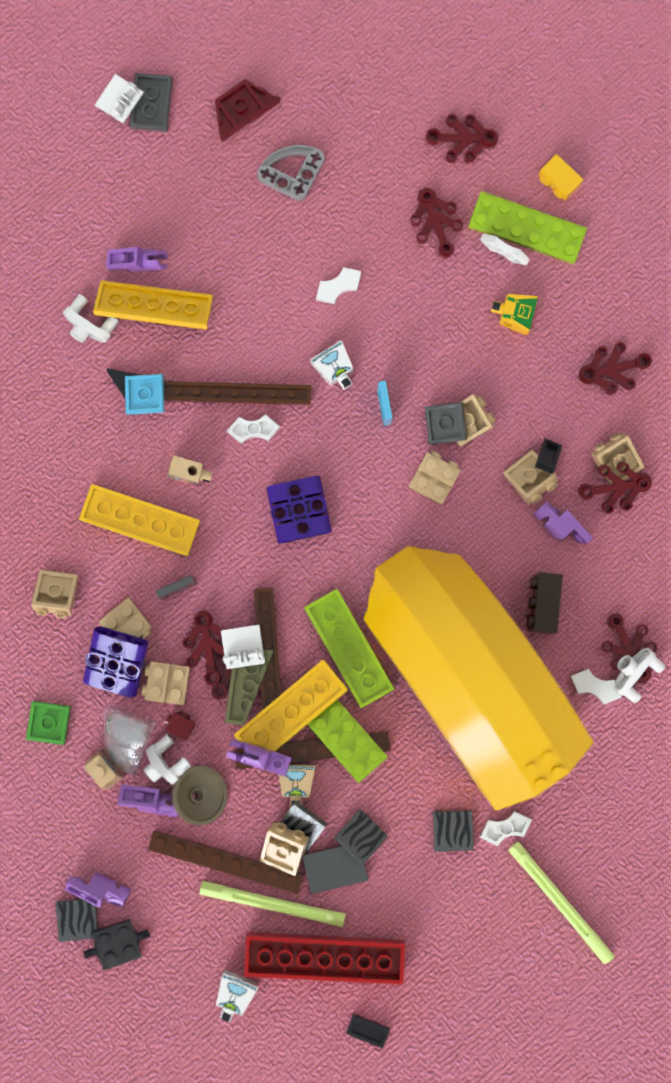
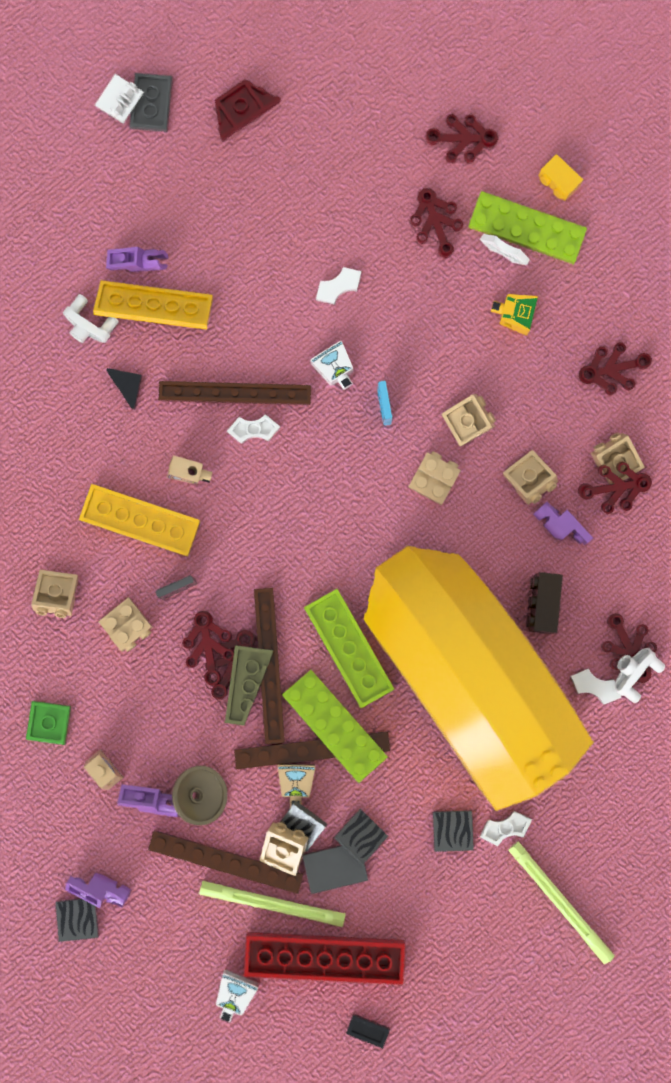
dark purple connector [83,627,148,697] -> none
black plate [83,919,150,970] -> none
clear brick [102,705,156,776] -> none
medium azure tile [125,374,165,415] -> none
tan plate [142,661,190,705] -> none
white connector [143,733,191,785] -> none
dark red brick [165,711,196,741] -> none
white hinge [221,625,265,669] -> none
medium lavender plate [226,739,292,777] -> none
yellow plate [234,660,348,751] -> none
light grey beam [257,145,324,201] -> none
dark purple connector [266,476,332,544] -> none
dark grey tile [425,402,467,445] -> none
black tile [535,438,562,474] -> none

